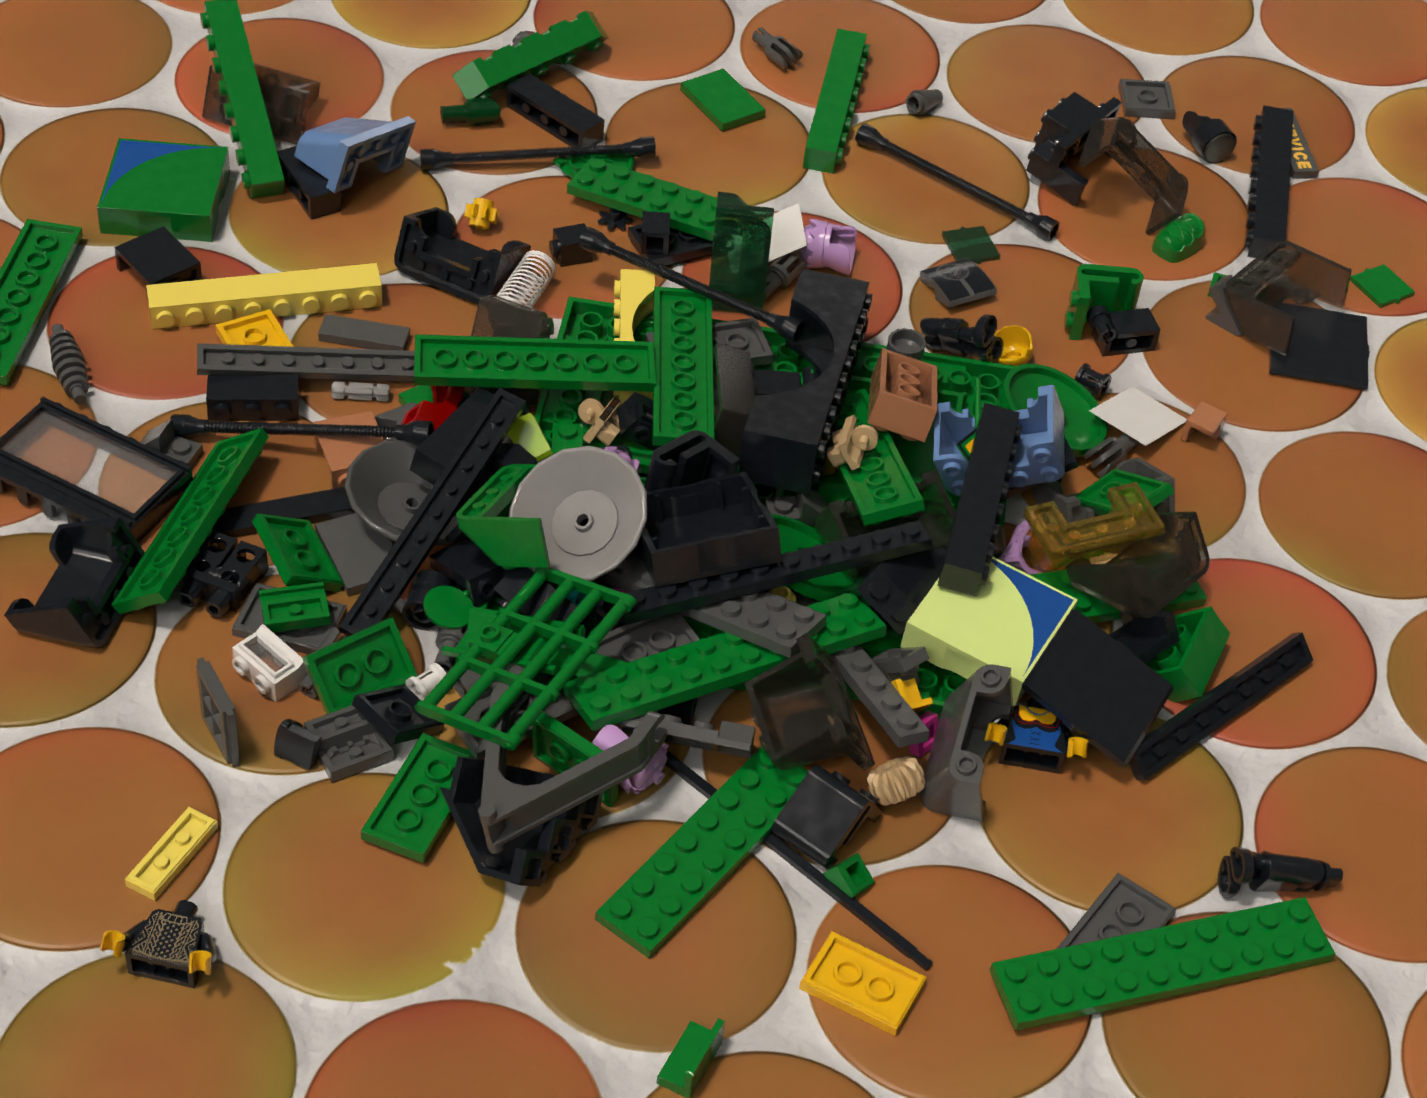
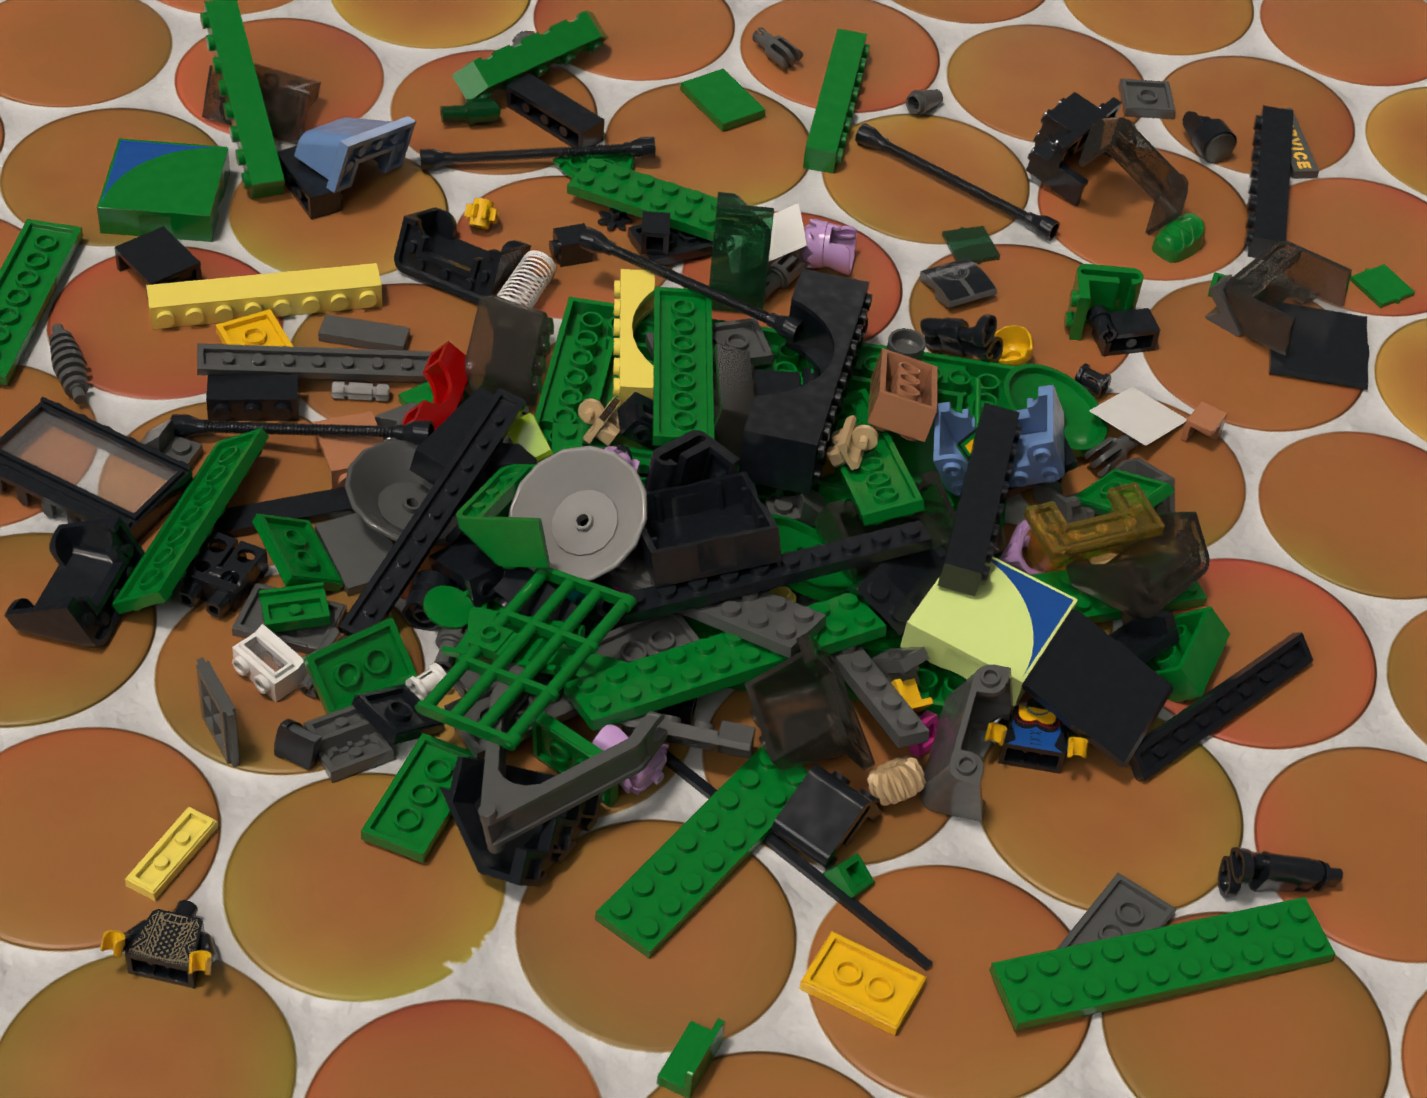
green plate [414,334,656,392] -> none

